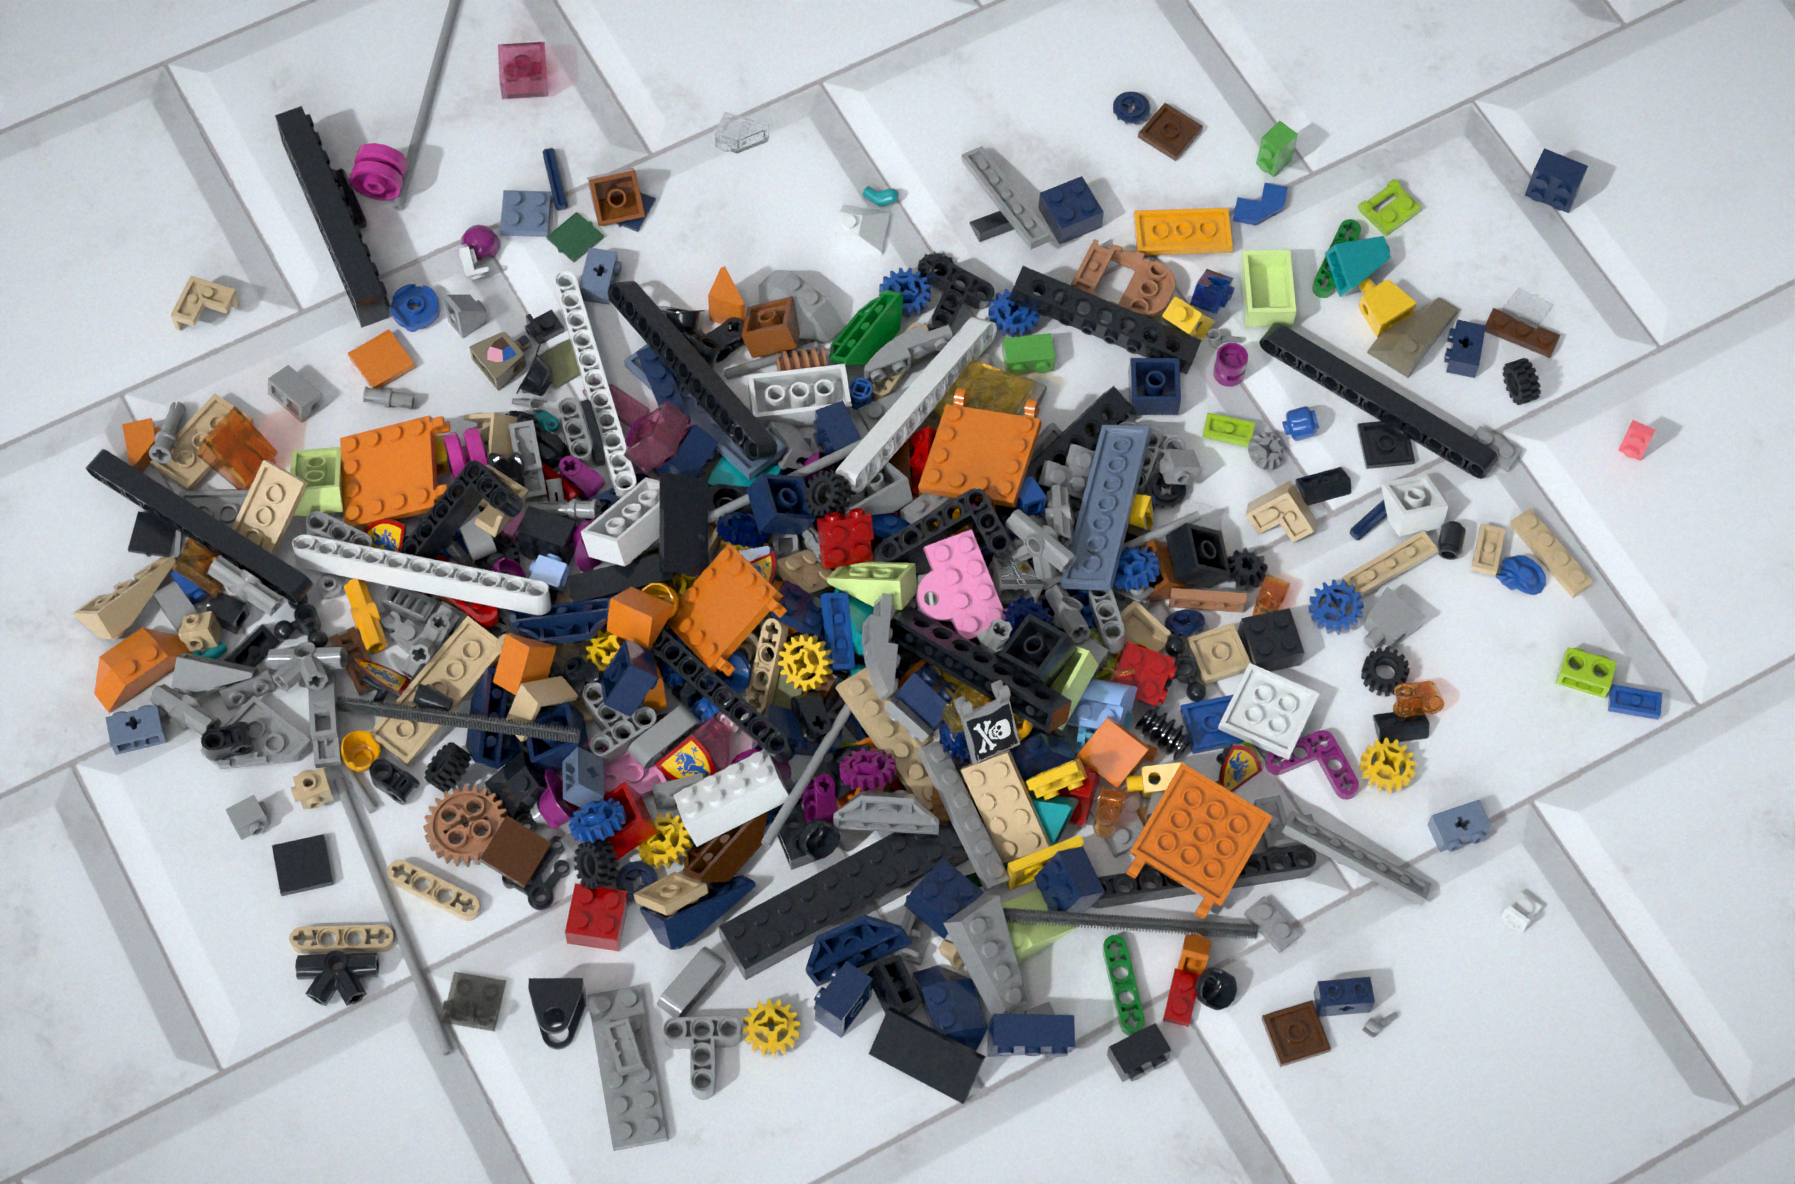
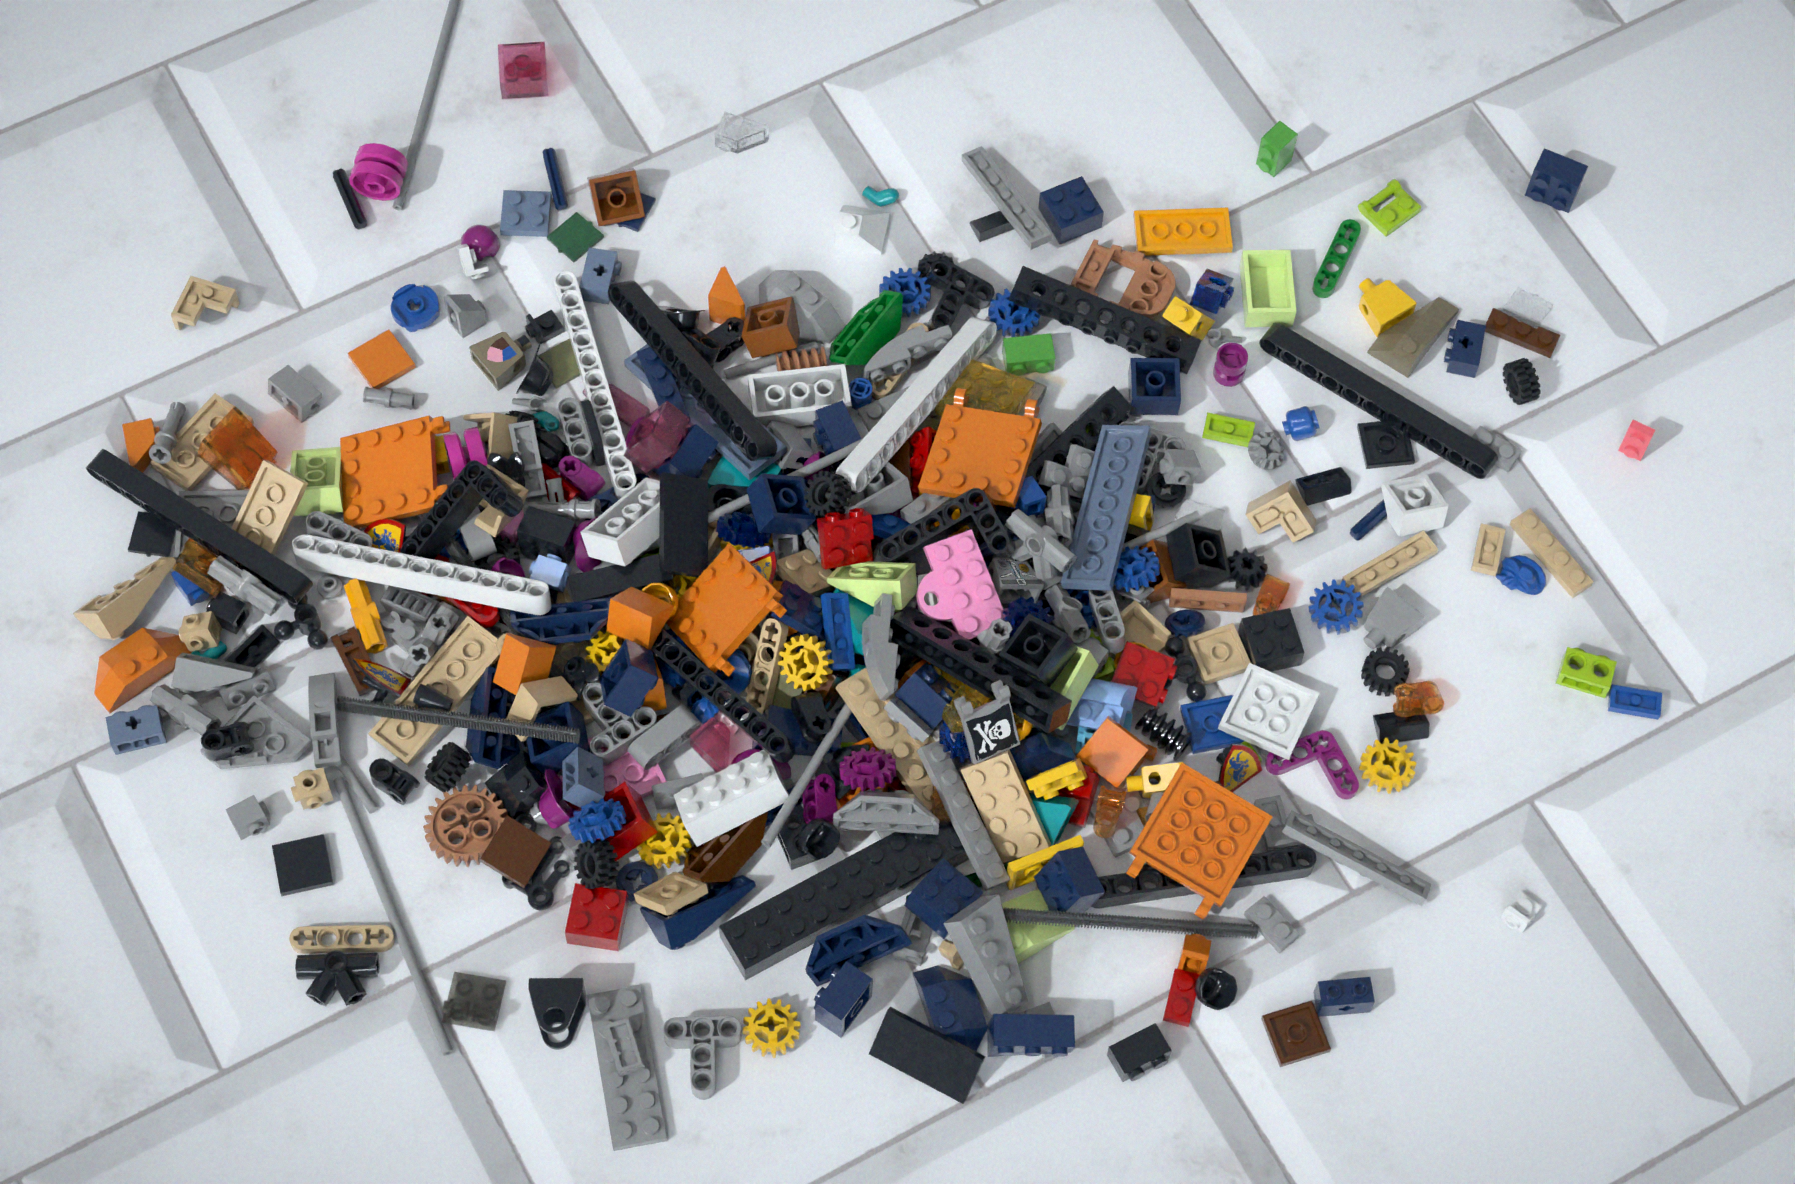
light grey beam [153,581,198,632] -> none
light grey piece [267,642,348,692] -> none
black brick [275,106,390,328] -> none
light orange hair [341,730,381,772] -> none
tan beam [388,860,481,921] -> none
shield [654,734,715,780] -> none
light grey beam [657,946,727,1018] -> none
black brick [867,955,923,1015] -> none
clear orange hand [1099,667,1136,682] -> none
green beam [1102,935,1145,1036] -> none
dark blue gear [1113,91,1150,125] -> none
reddish brown tile [1138,103,1203,161] -> none
blue tile [1232,183,1288,226] -> none
teal slope [1325,236,1391,297] -> none
light grey hand [1362,1012,1398,1037] -> none
sand blue brick [1427,800,1492,852] -> none
black brick [1437,521,1466,560] -> none

